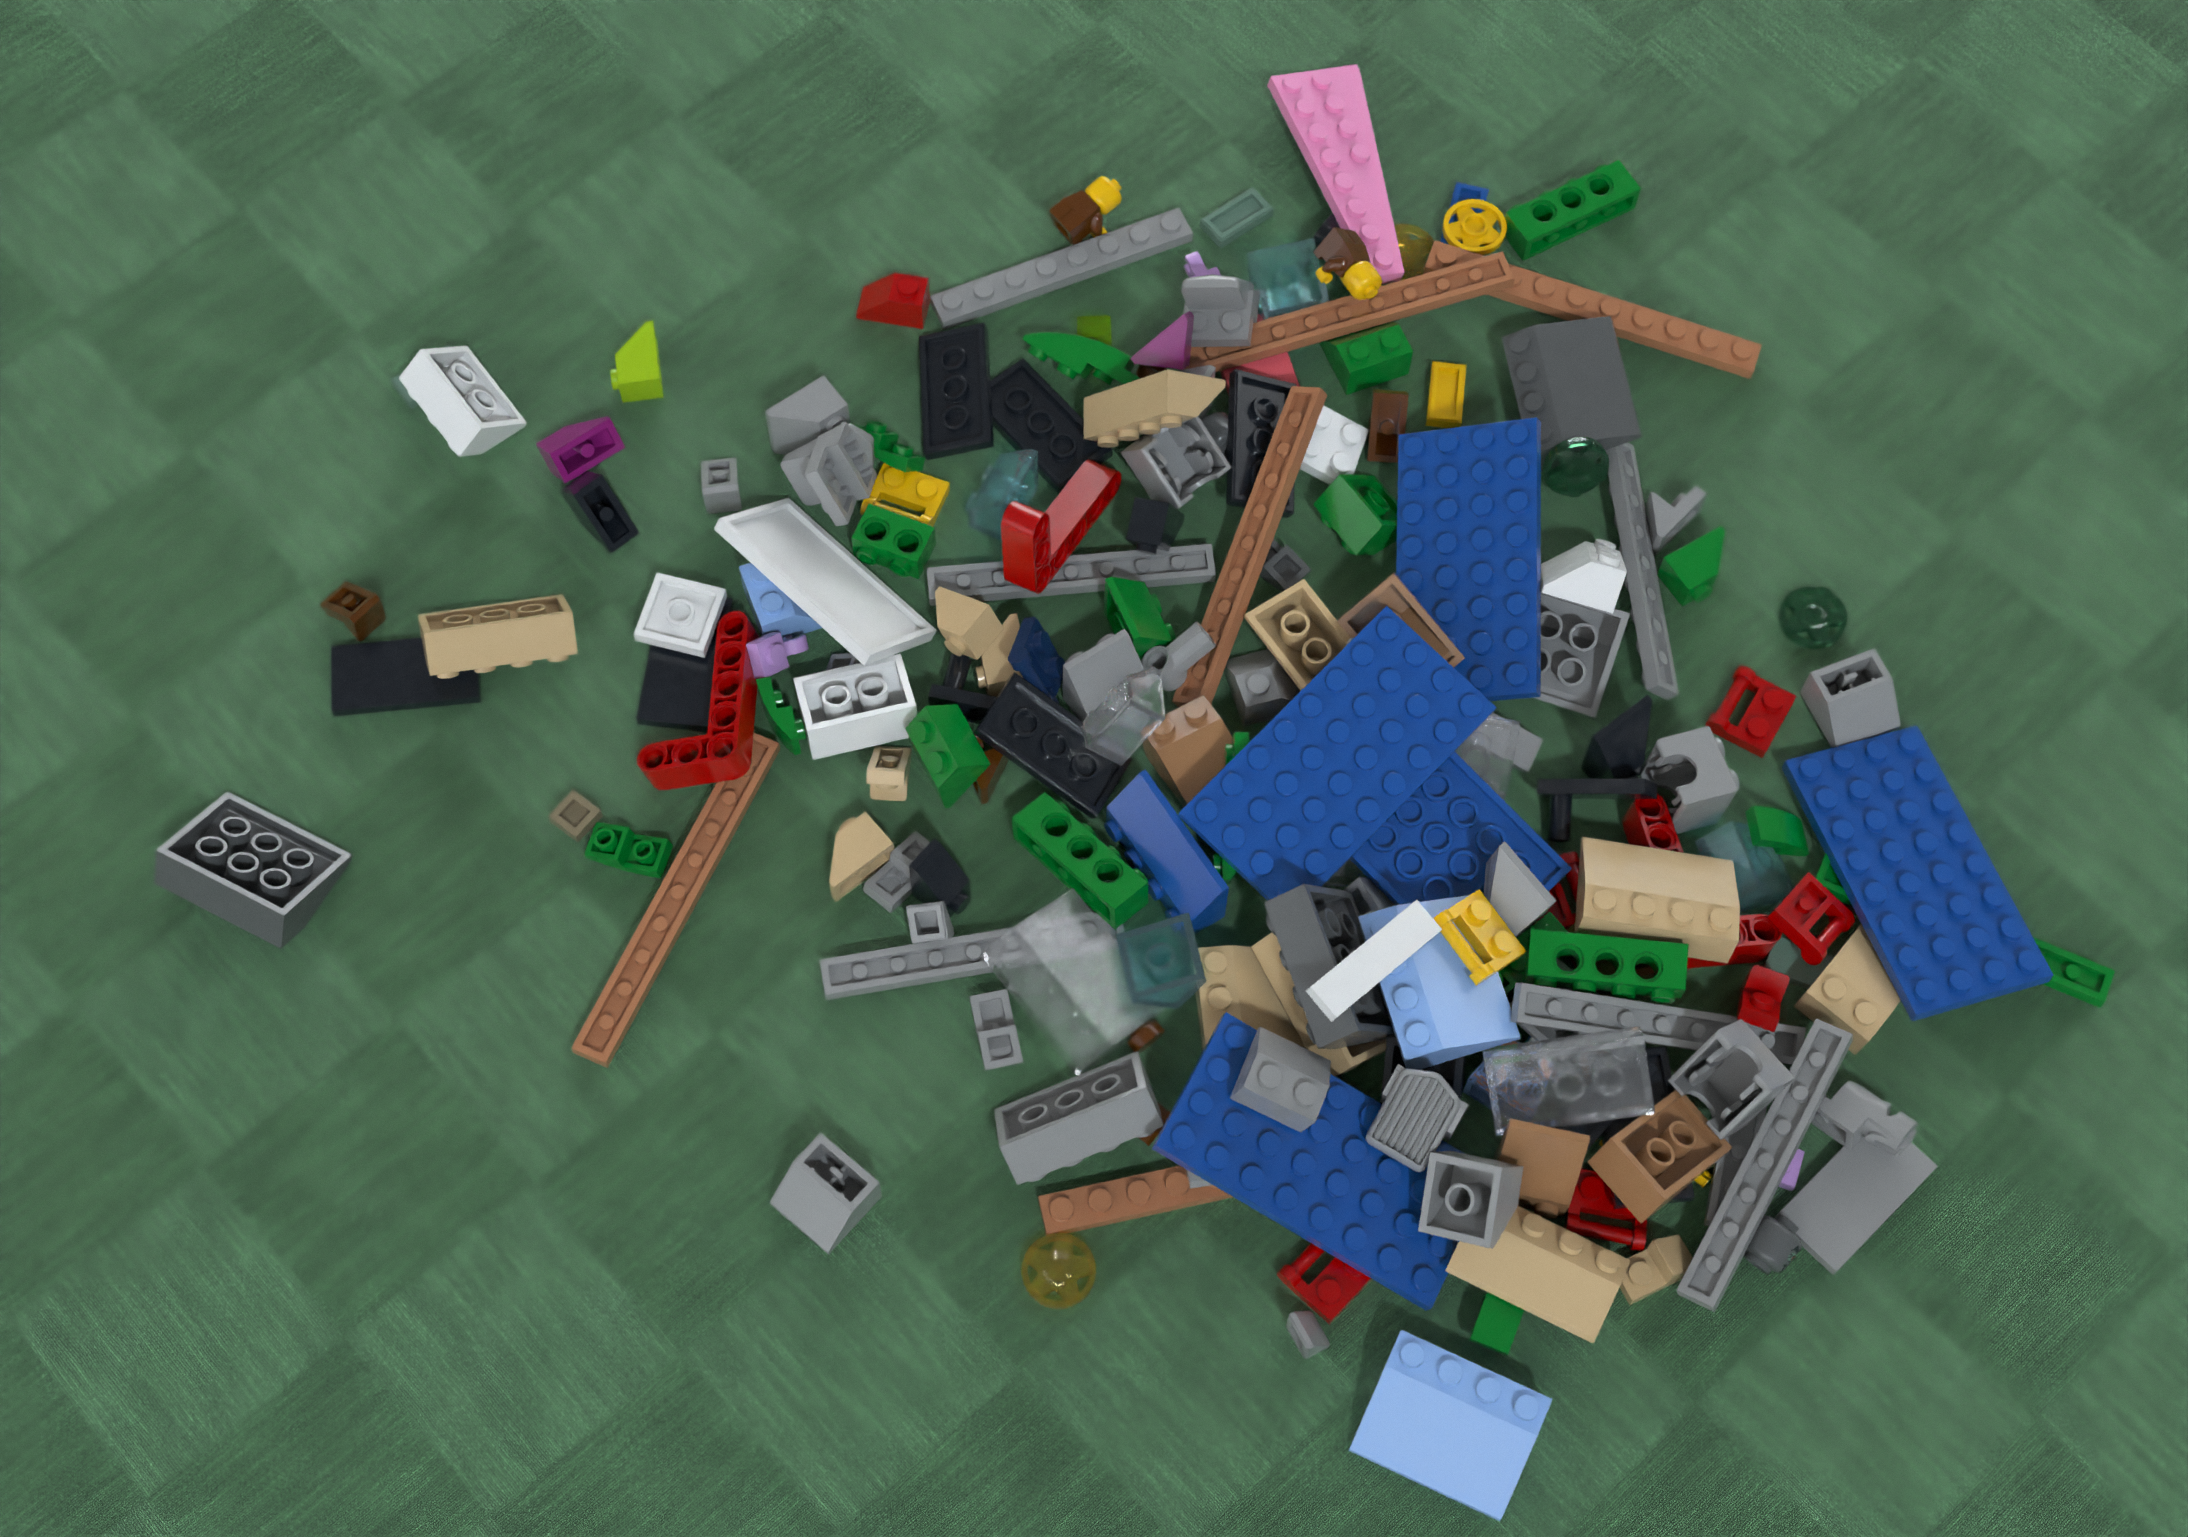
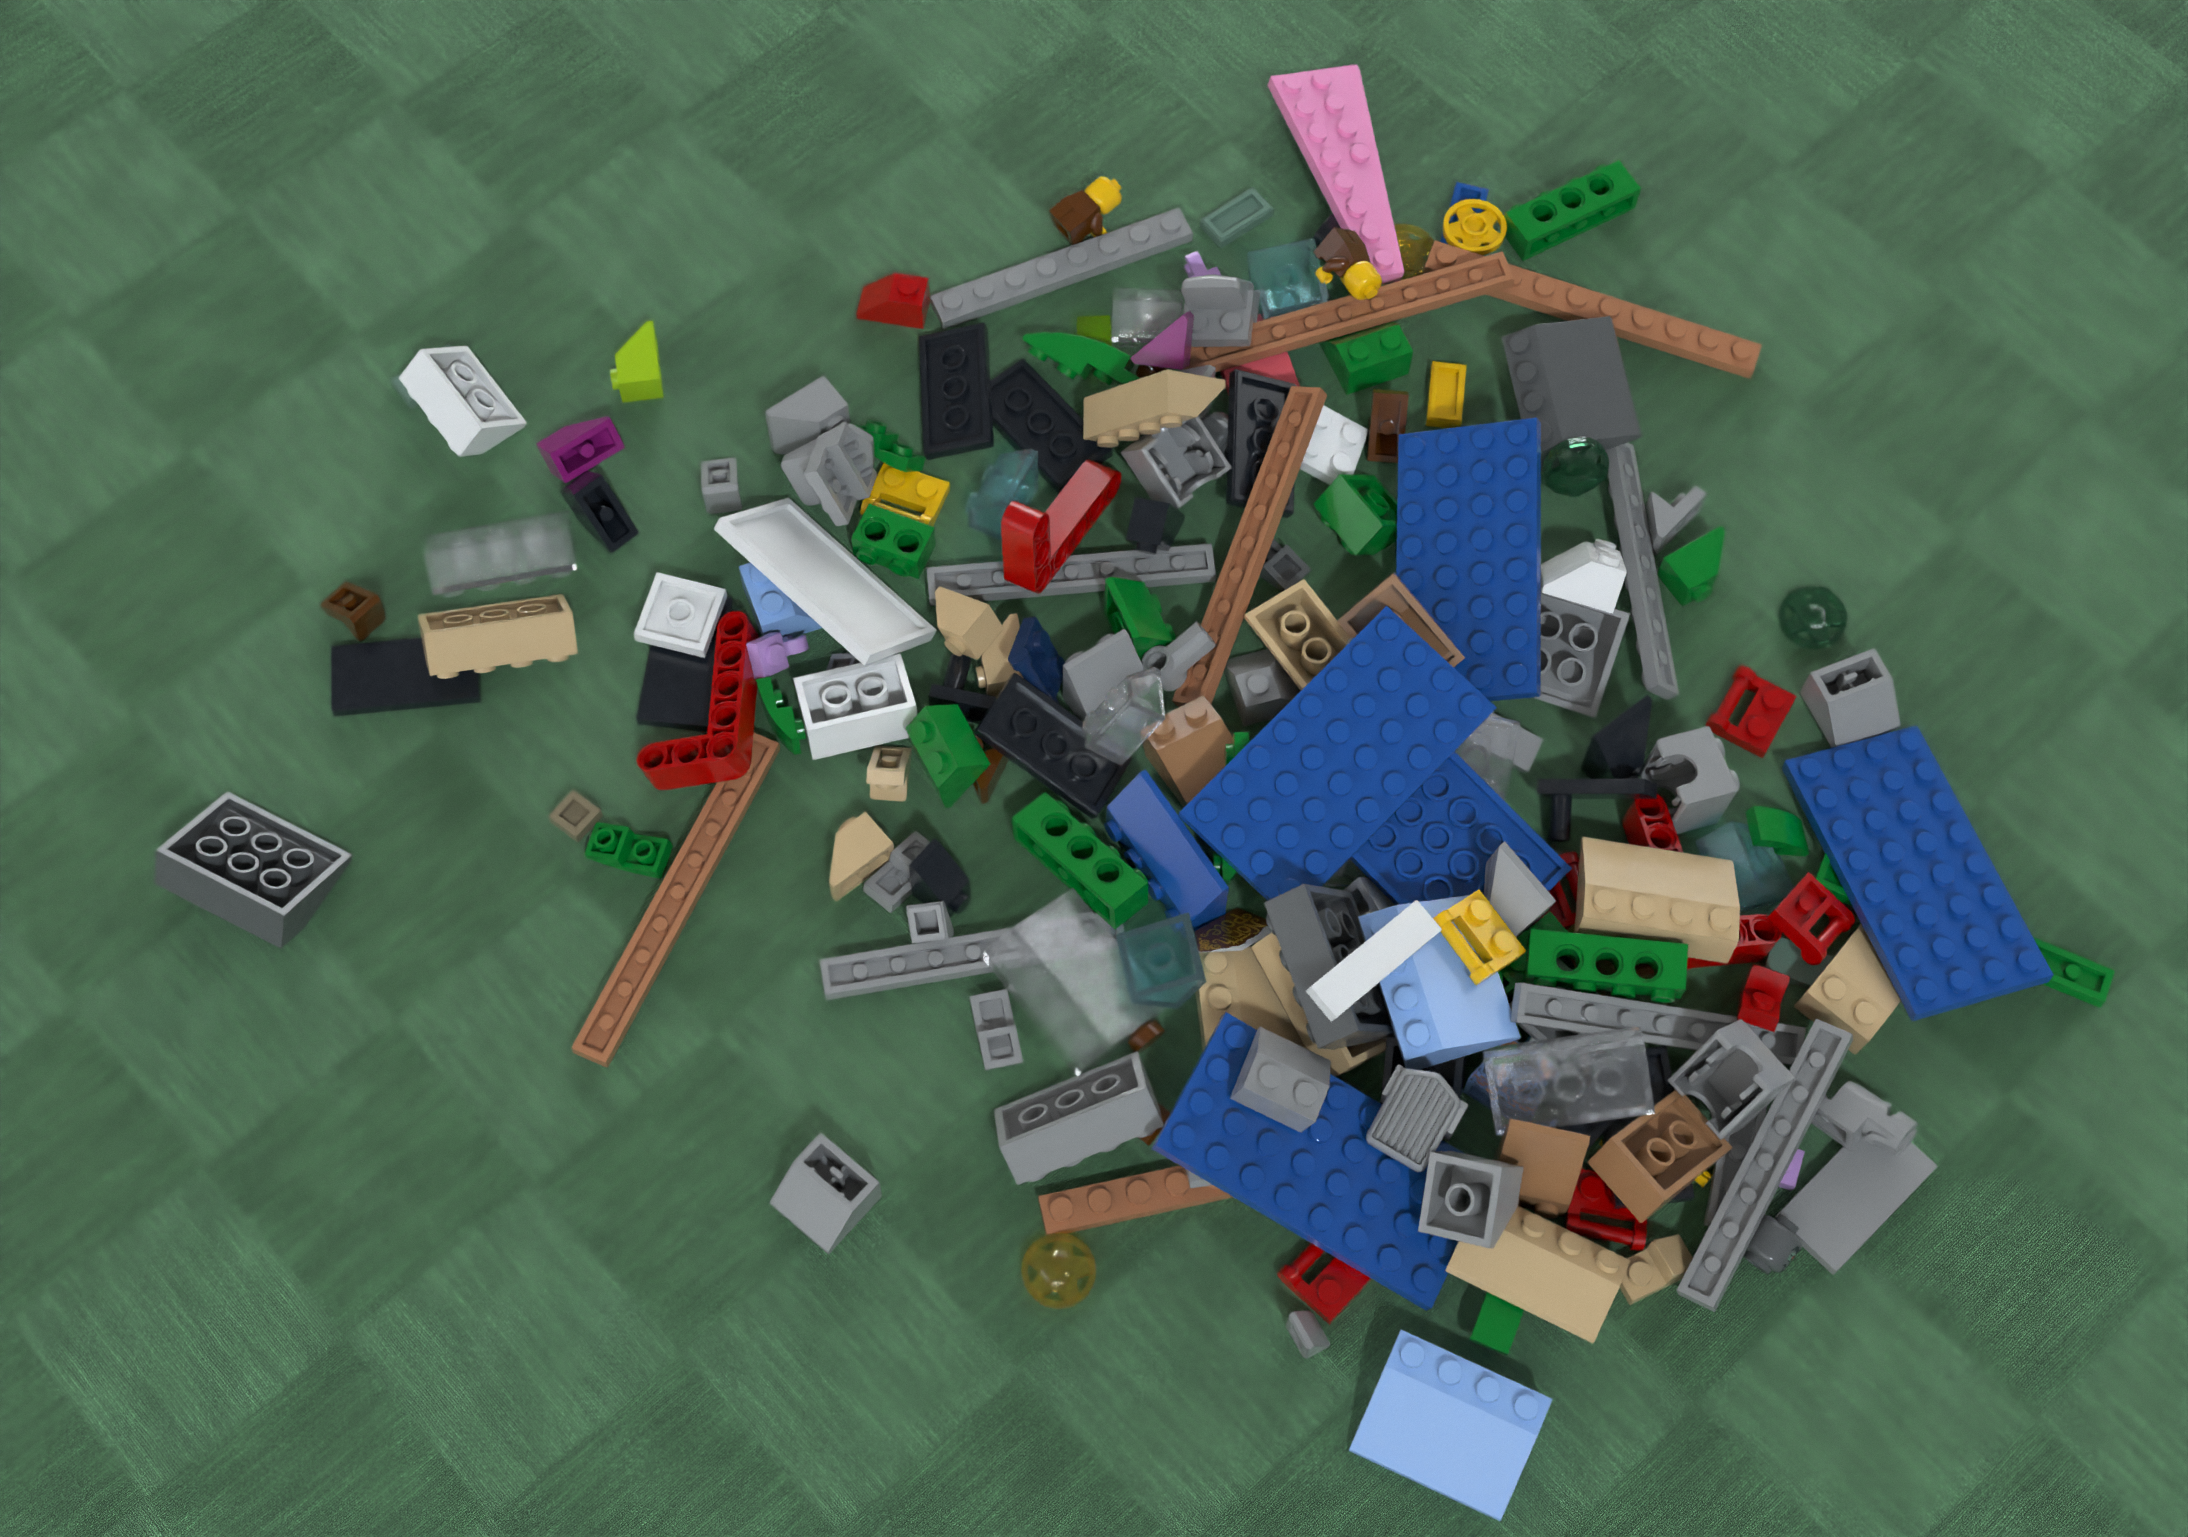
none -> clear slope [423,511,577,597]
none -> clear slope [1112,288,1182,348]
none -> sticker [1195,908,1271,952]

